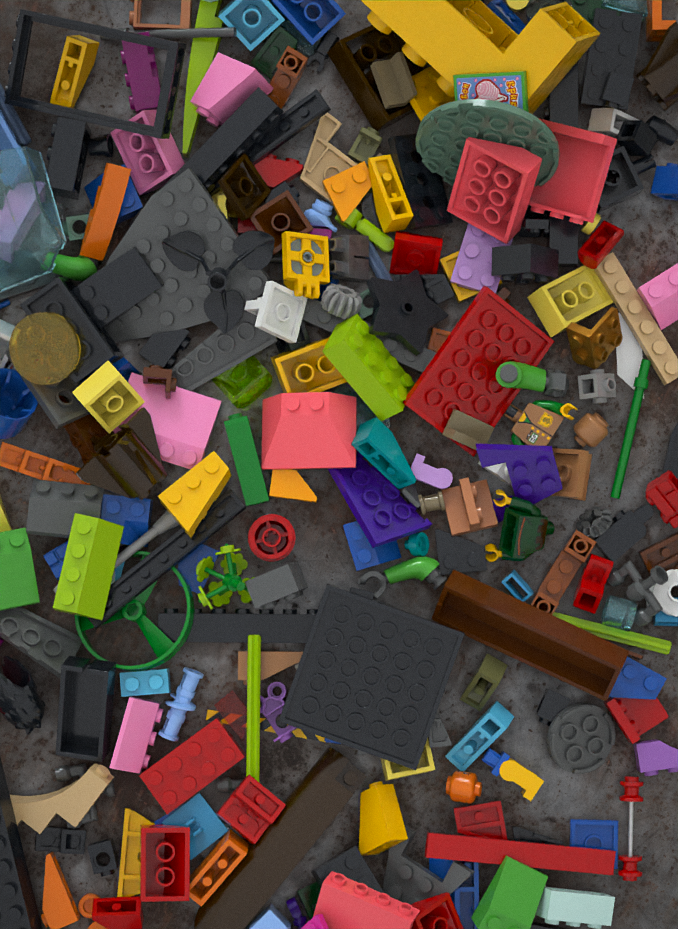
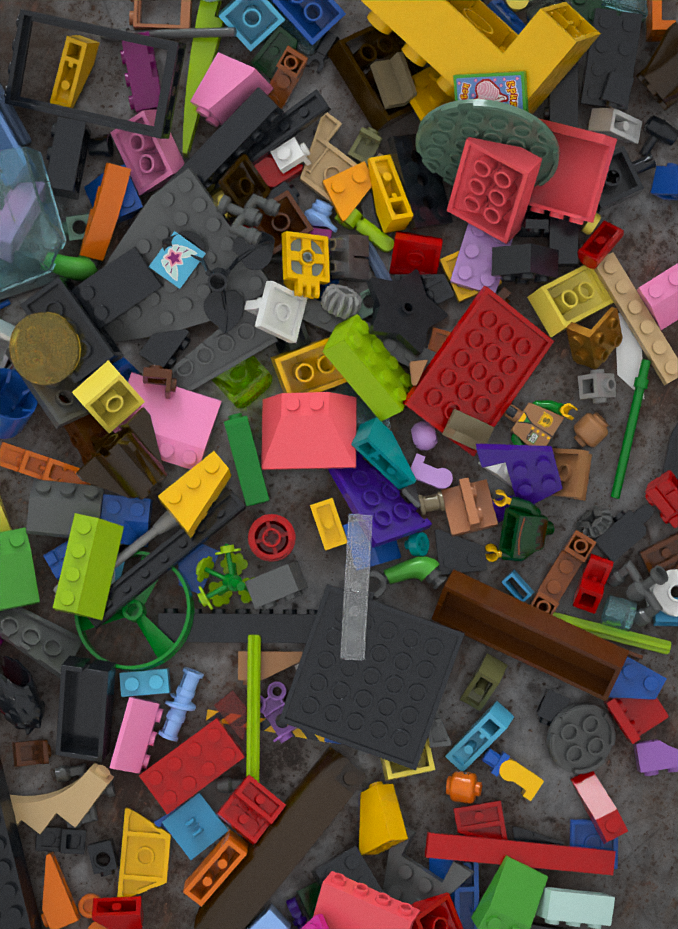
red slope [140,825,190,902] -> none
light orange slope [269,469,317,503] -> none
piece [496,361,569,398] -> none
black brick [616,120,657,156] -> none
red axle [618,776,644,881] -> none
none -> reddish brown bracket [12,739,51,767]
none -> medium azure sticker [149,231,206,289]
none -> dark grey piece [217,194,281,246]
none -> white bracket [271,137,311,174]
none -> yellow panel [310,498,348,551]
none -> clear tile [340,514,373,661]
none -> medium nougat slope [409,360,428,386]
none -> lavender piece [411,421,438,450]
none -> slope [570,771,628,844]

